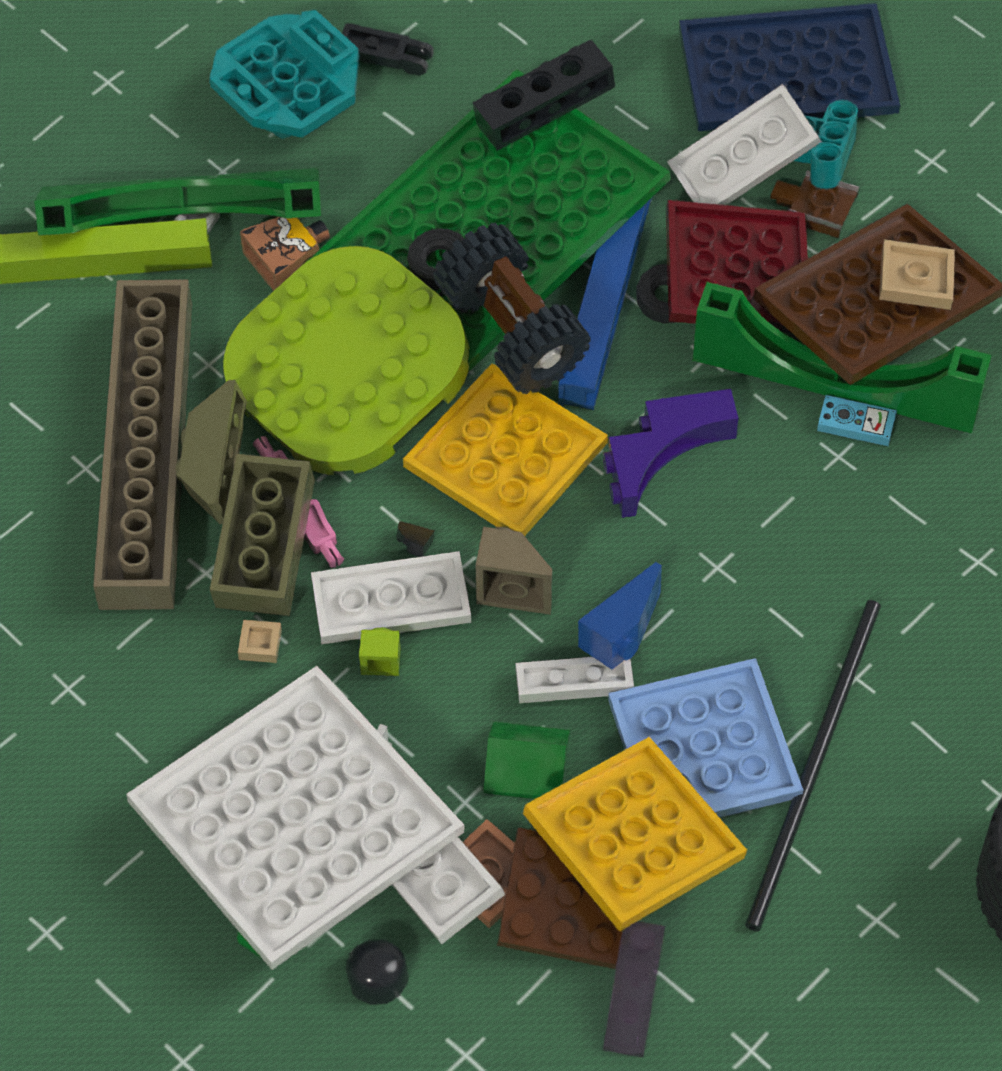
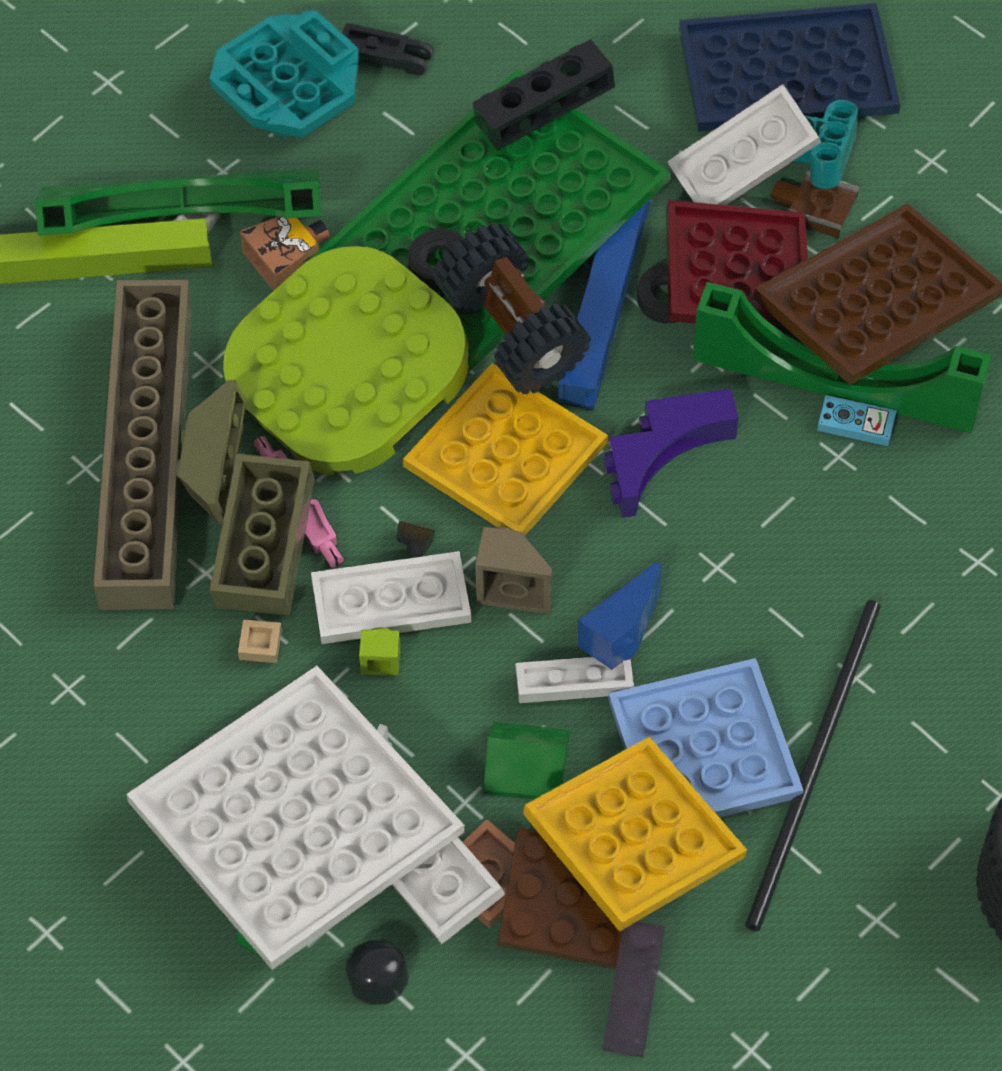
tan plate [879,239,955,310] -> none

